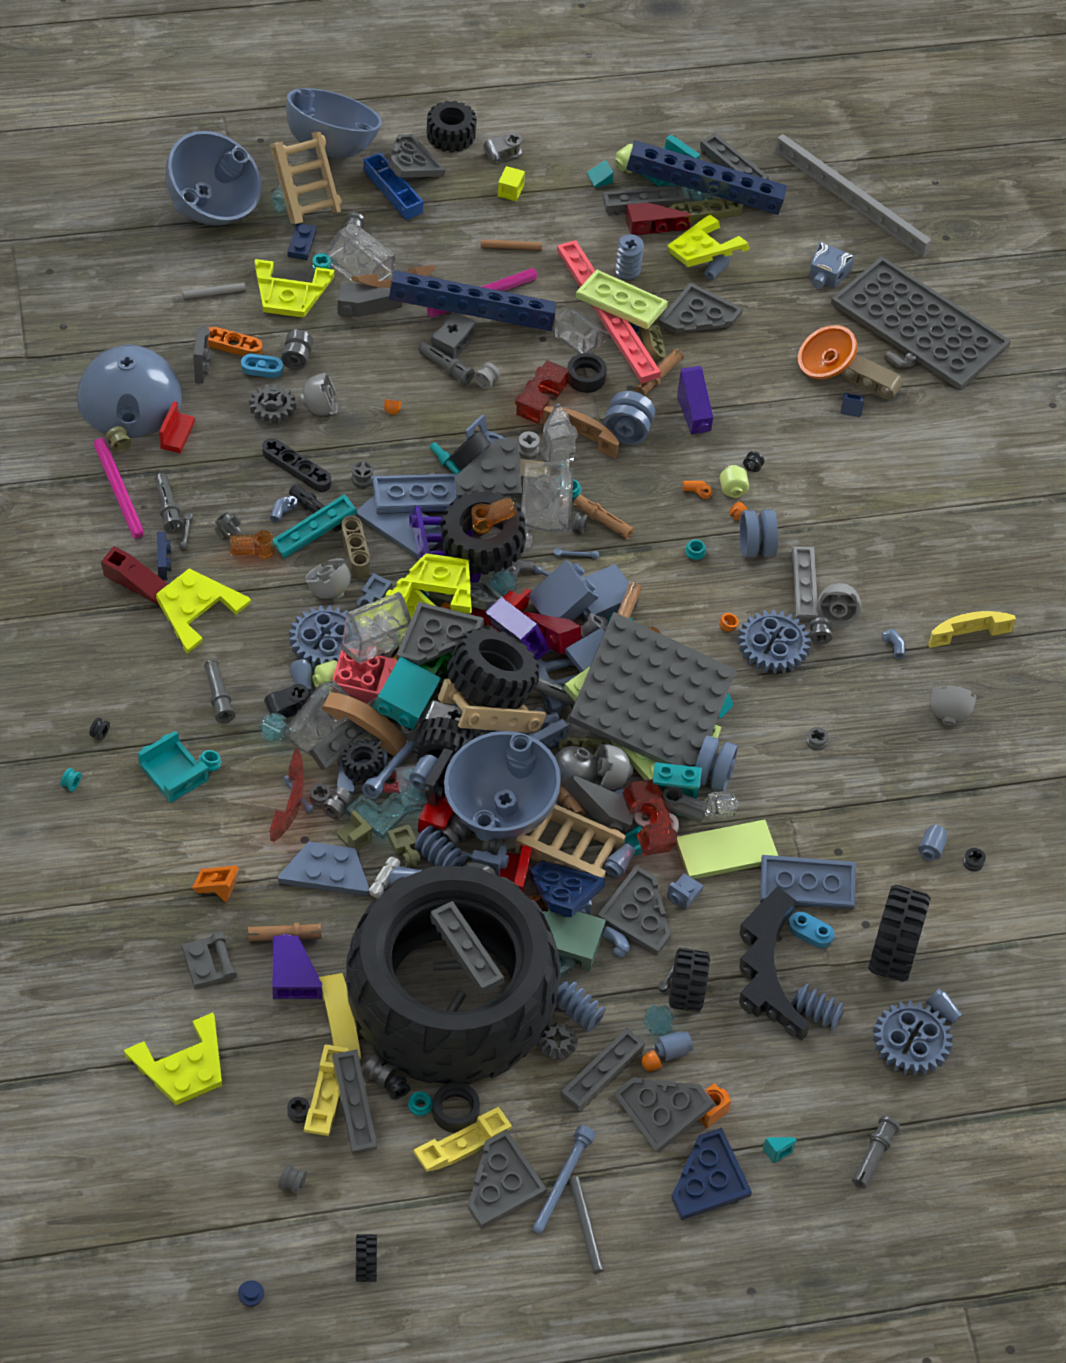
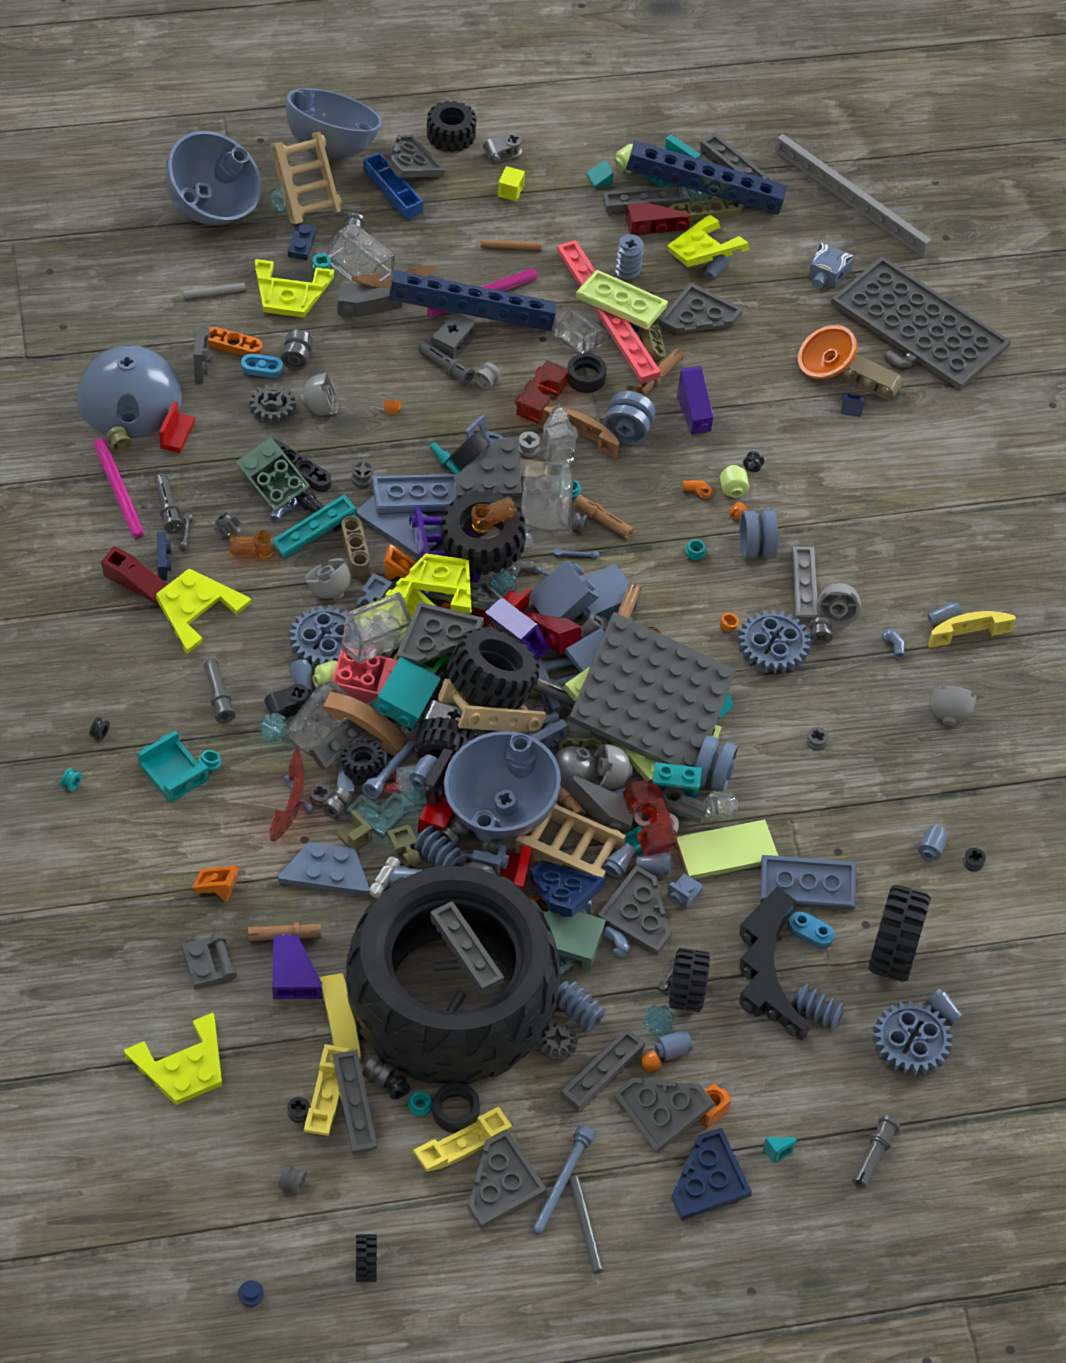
none -> sand green slope [236,437,310,512]
none -> orange slope [384,544,417,581]
none -> sand blue cone [636,852,671,876]
none -> sand blue cone [928,602,962,626]

